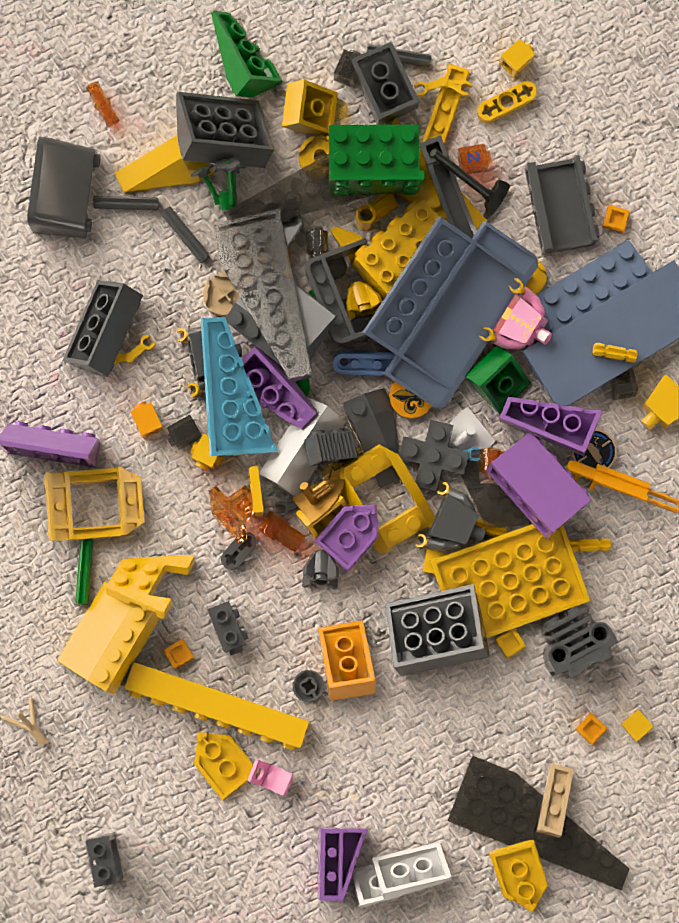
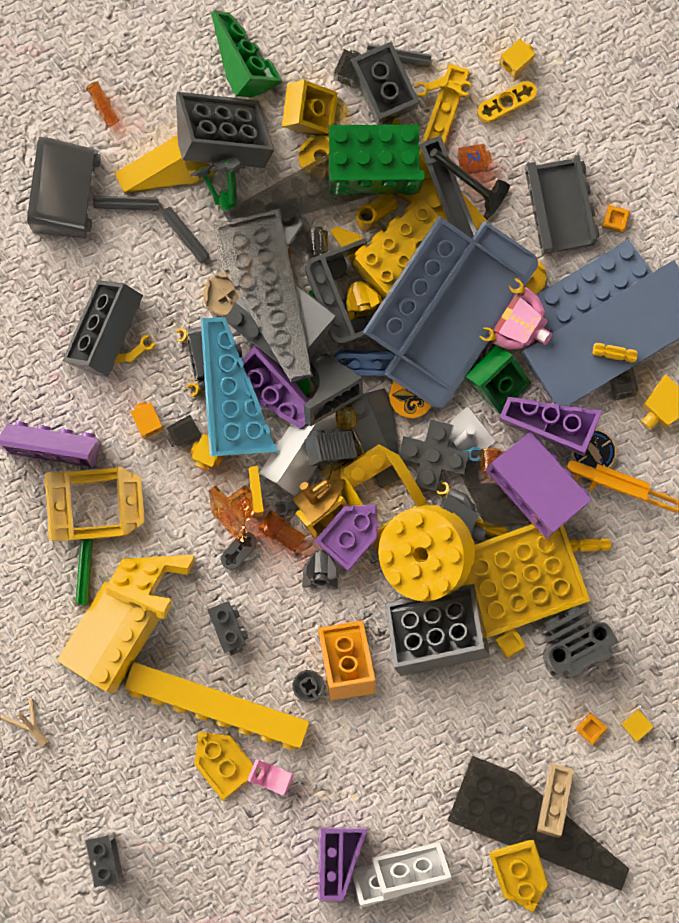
light orange tile [163,638,195,670] -> none
none -> dark grey arch [304,353,363,426]
none -> clear yellow tile [336,405,358,429]
none -> yellow brick [379,505,475,601]

